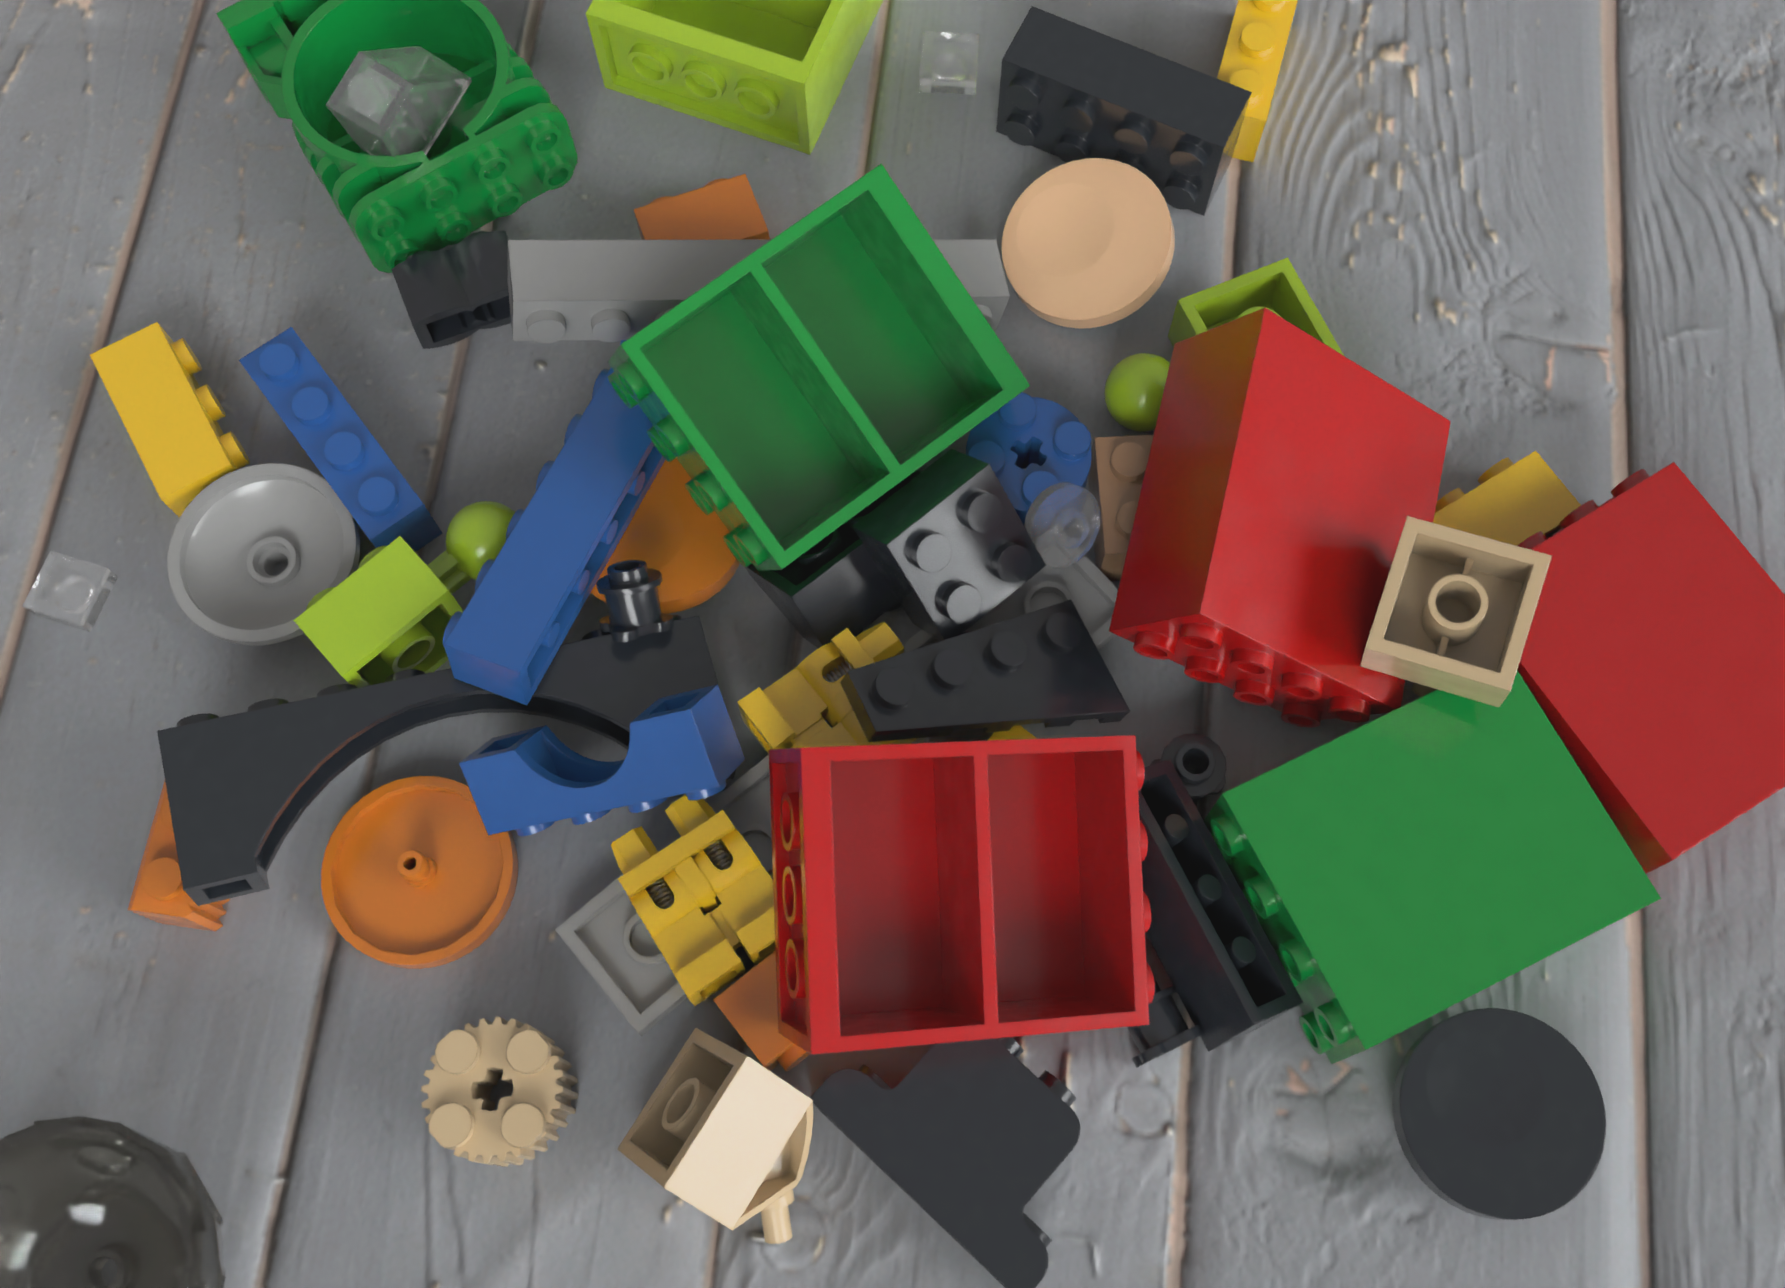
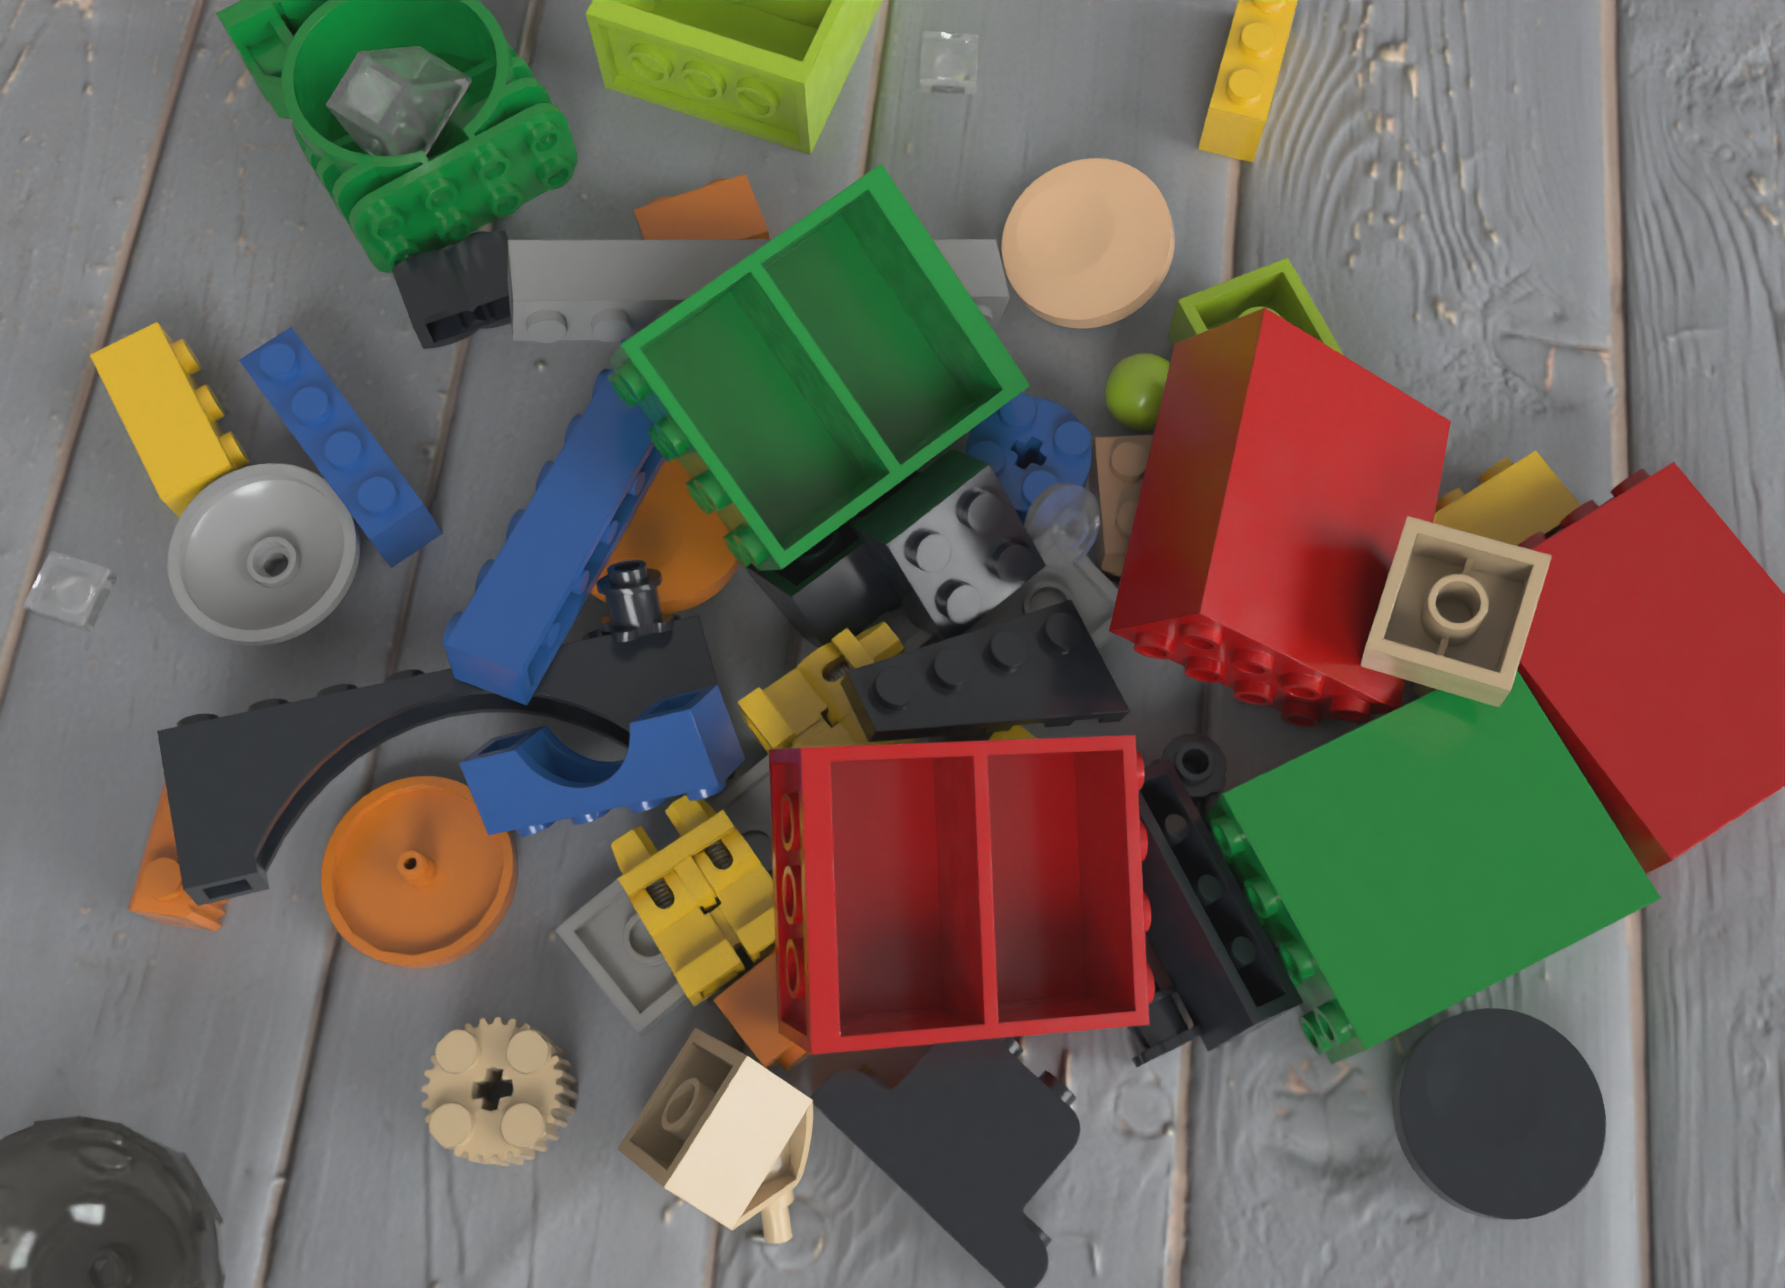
lime brick [293,501,515,688] -> none
black brick [996,6,1252,216] -> none

